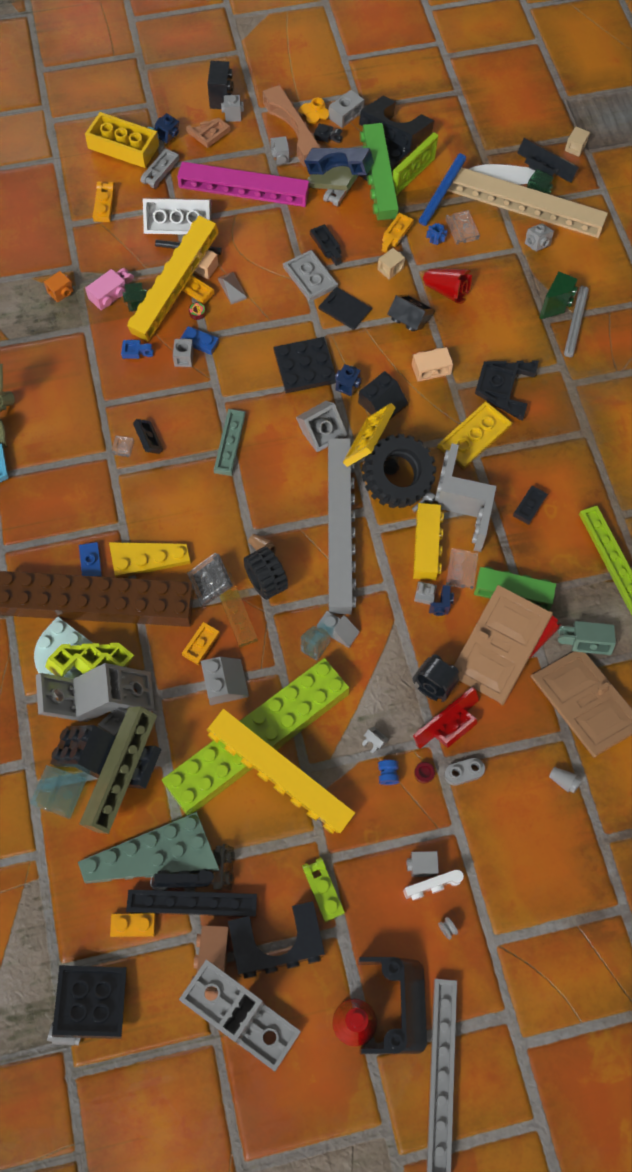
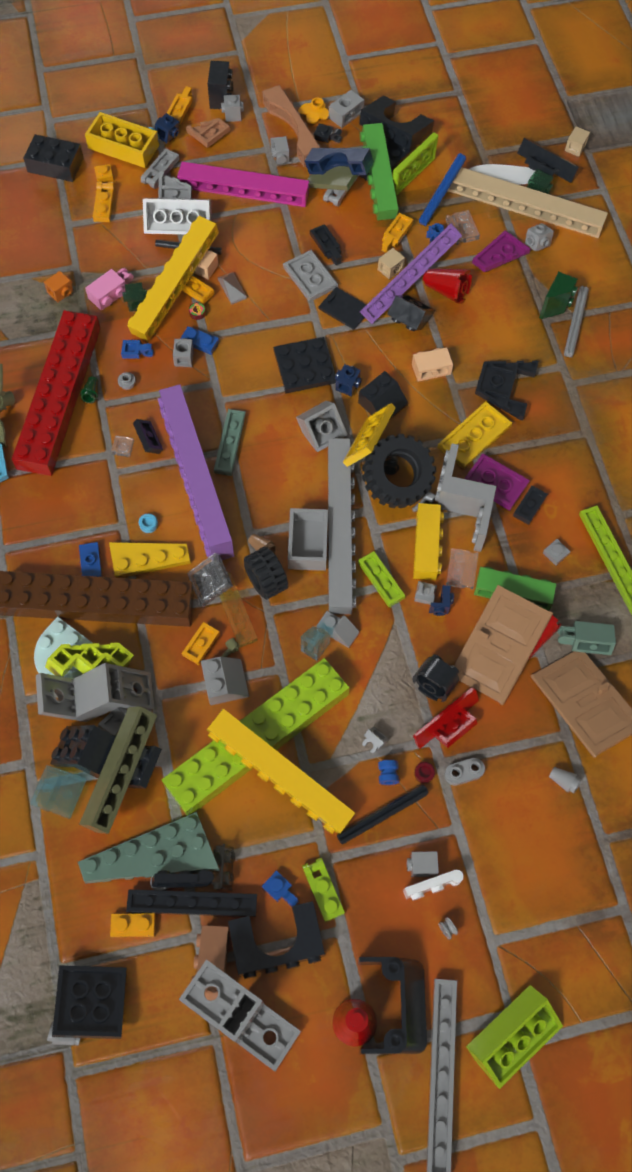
none -> red brick [12,310,101,476]
none -> black brick [23,134,84,182]
none -> dark green cone [80,376,99,403]
none -> light orange plate [94,164,114,183]
none -> light grey plate [118,372,136,390]
none -> medium azure tile [139,514,158,533]
none -> medium lavender brick [157,385,234,560]
none -> light grey wing [158,171,192,199]
none -> light orange hinge [167,86,193,125]
none -> olive hand [221,638,239,657]
none -> blue plate [262,871,299,907]
none -> light grey piece [288,508,328,571]
none -> black axle [337,785,428,844]
none -> lime plate [358,551,405,608]
none -> medium lavender plate [360,224,462,324]
none -> magenta plate [464,453,530,511]
none -> lime slope [466,985,563,1089]
none -> magenta wing [472,230,530,272]
none -> light grey plate [543,539,571,565]

